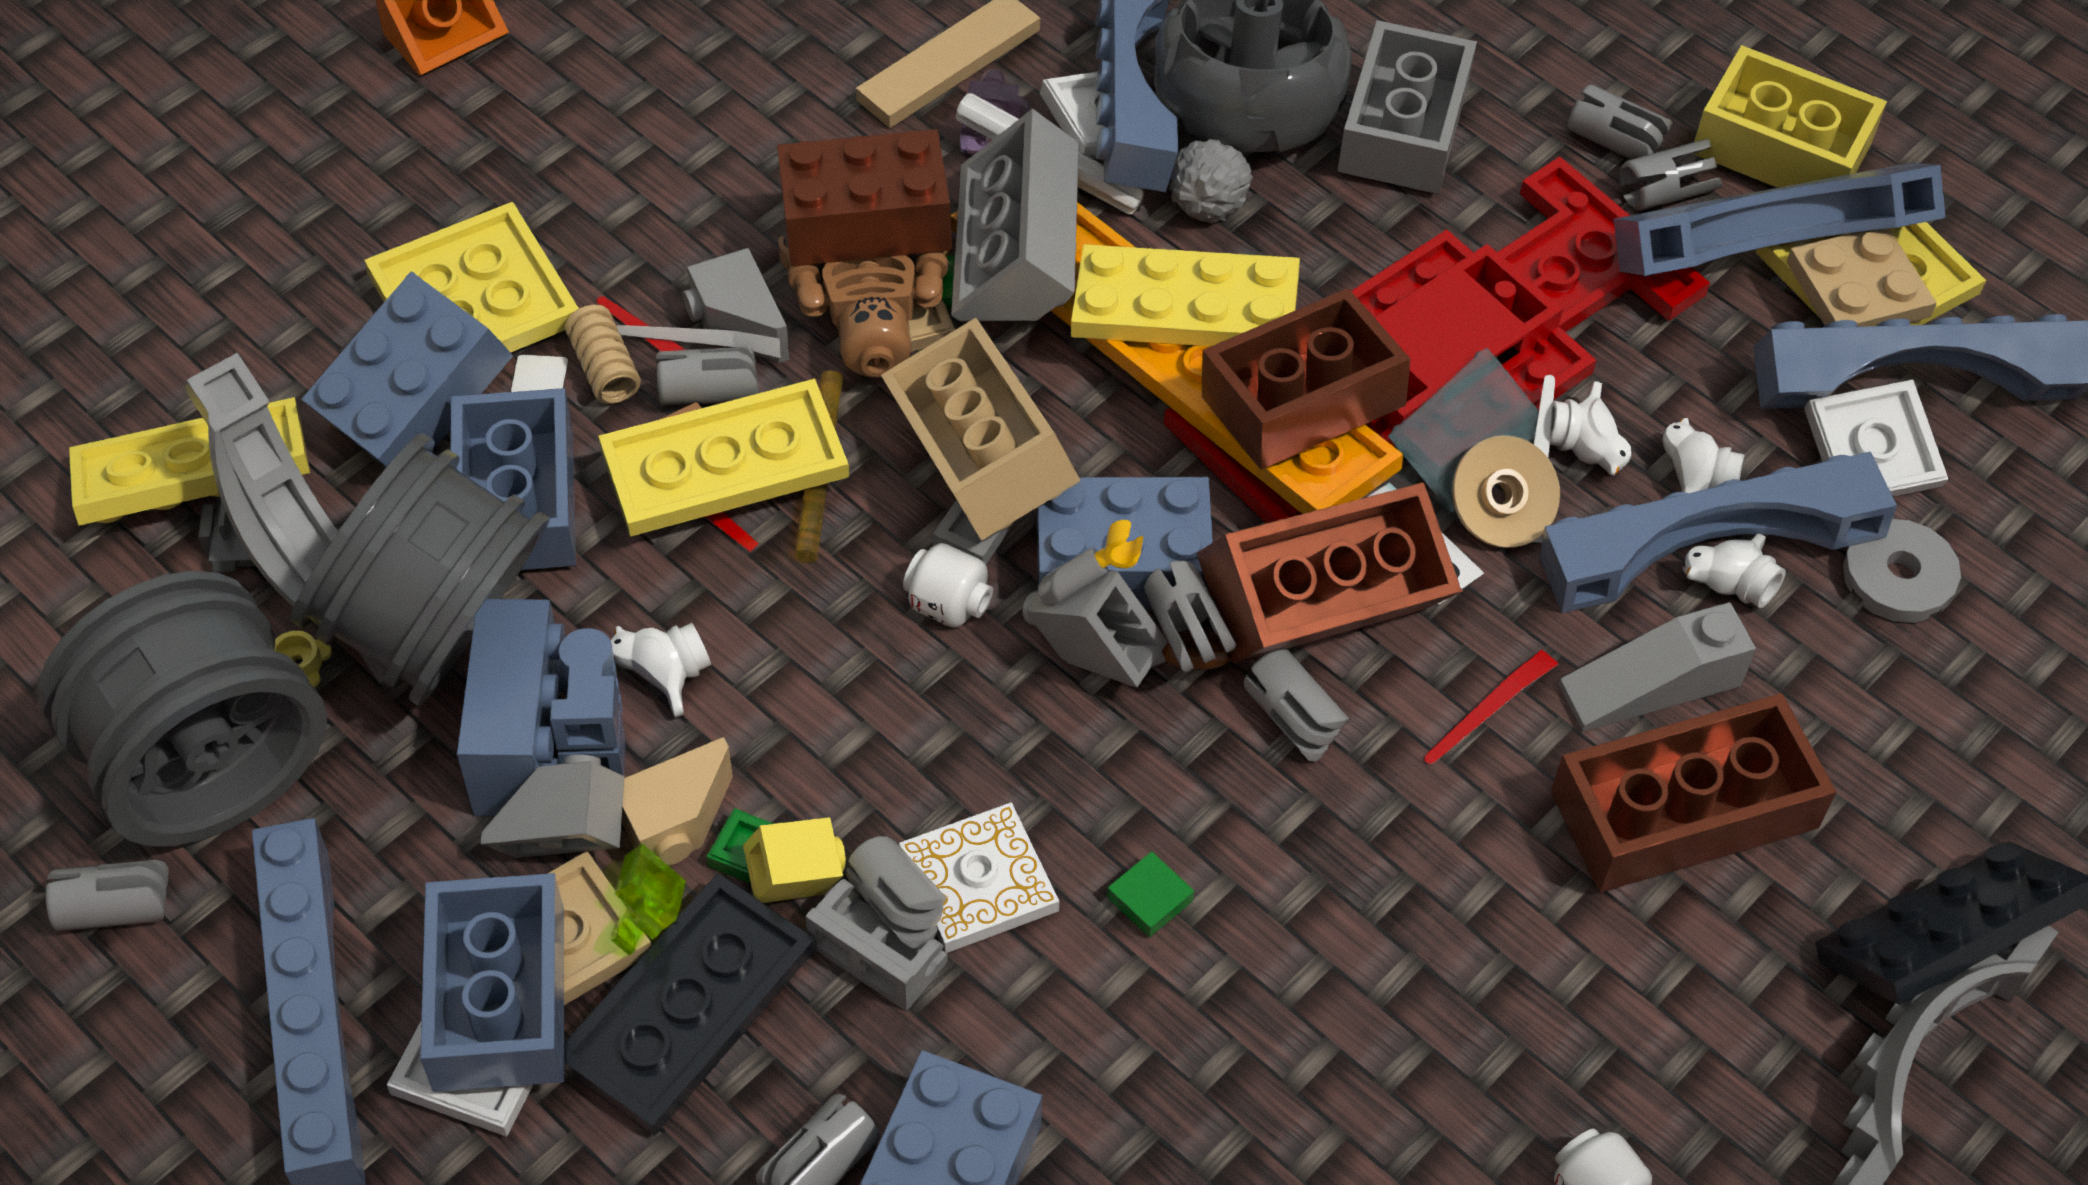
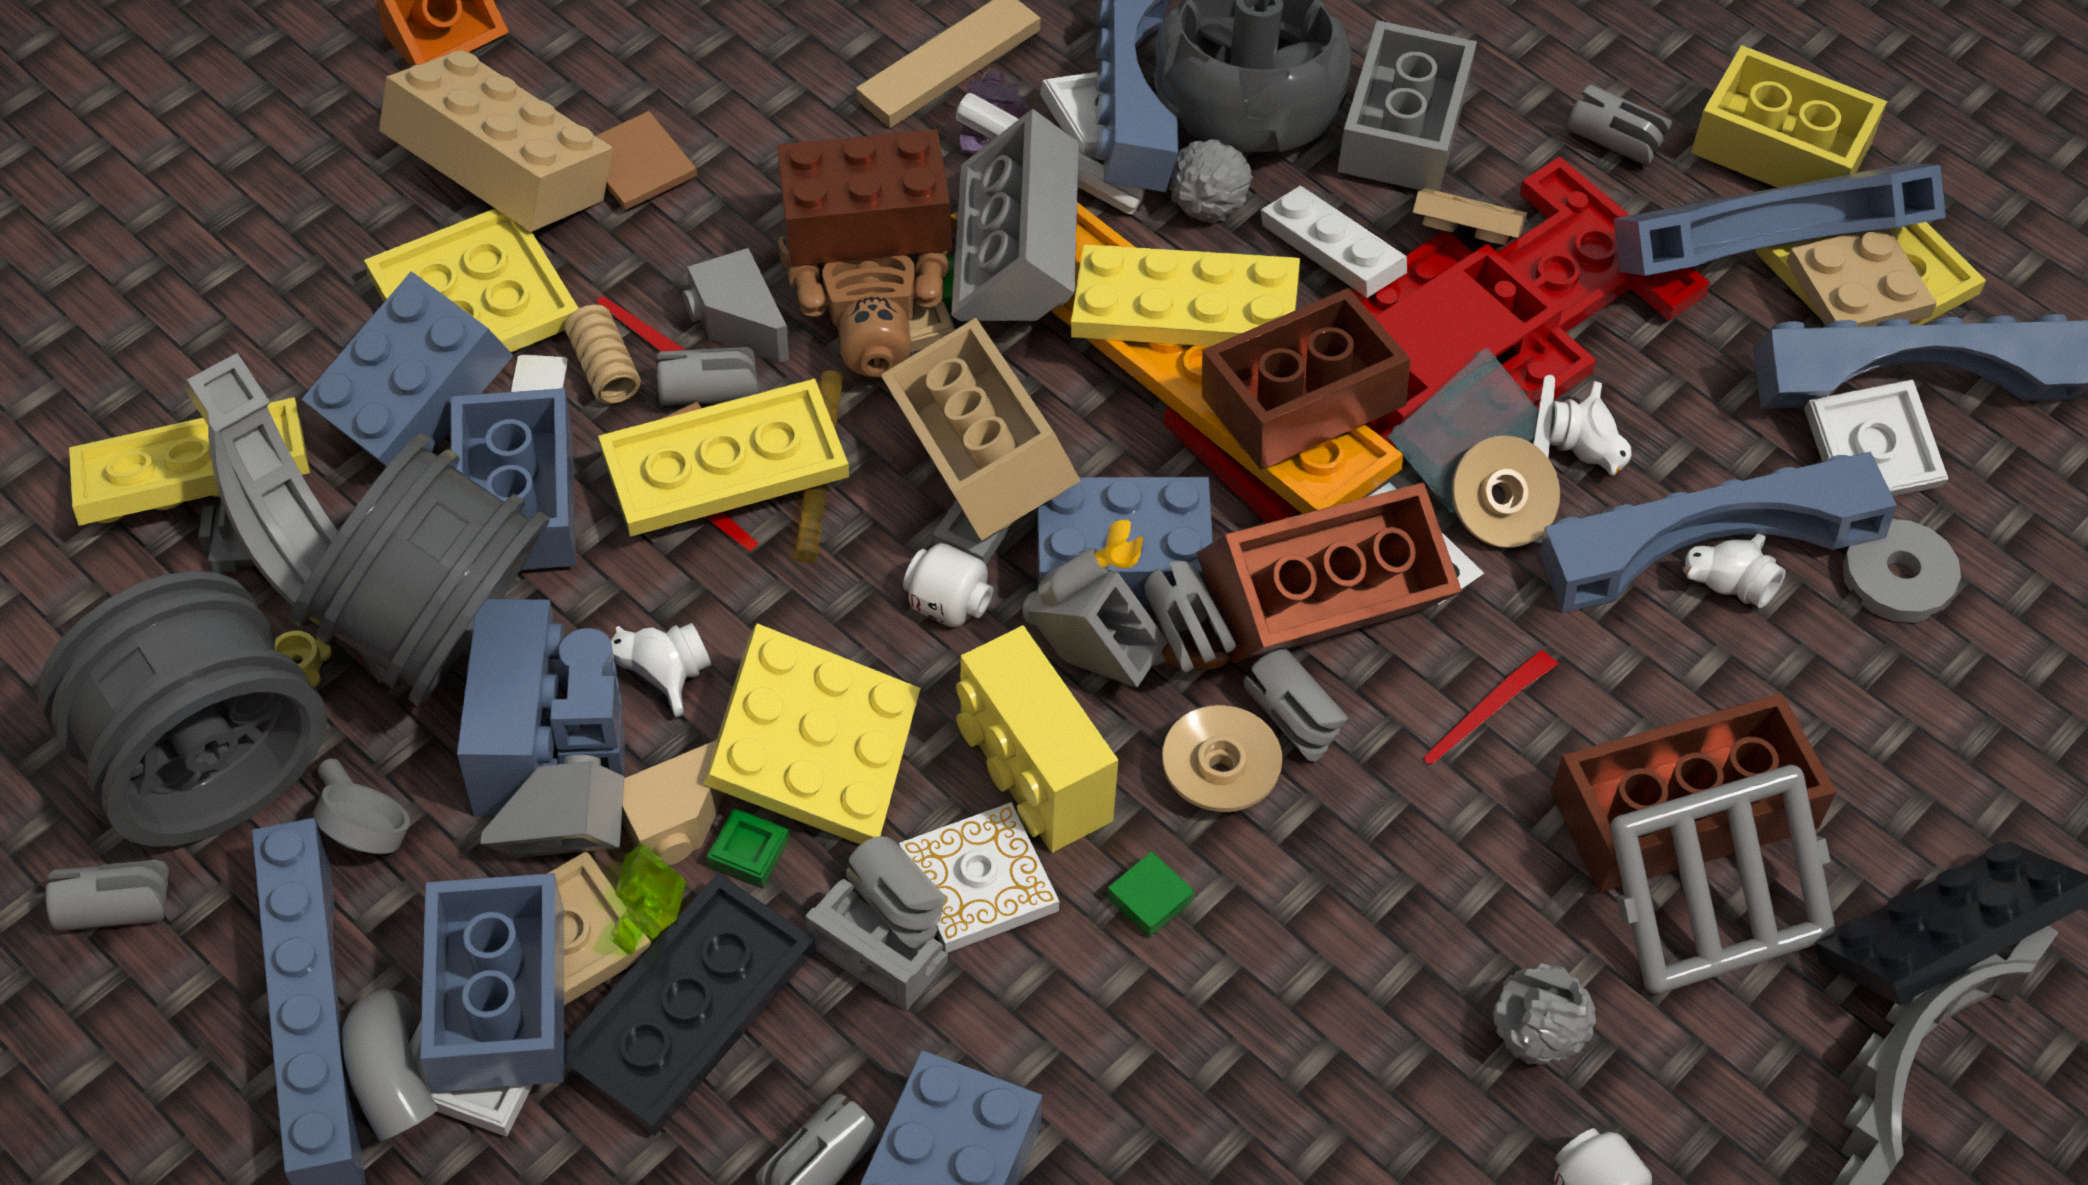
white sticker [617,325,781,358] -> none
light yellow brick [743,817,846,903] -> none
light grey slope [1558,602,1756,732] -> none
light grey arm [1620,139,1723,211] -> none
white animal [1662,418,1745,493] -> none
none -> light grey piece [313,759,410,854]
none -> light grey cylinder [341,989,438,1142]
none -> tan brick [379,50,613,232]
none -> medium nougat piece [596,111,697,210]
none -> light yellow plate [703,624,921,845]
none -> light yellow brick [956,625,1118,853]
none -> tan dish [1162,705,1282,812]
none -> white plate [1261,186,1407,298]
none -> tan plate [1413,188,1527,245]
none -> light grey piece [1493,963,1596,1065]
none -> light grey bar [1610,765,1836,994]

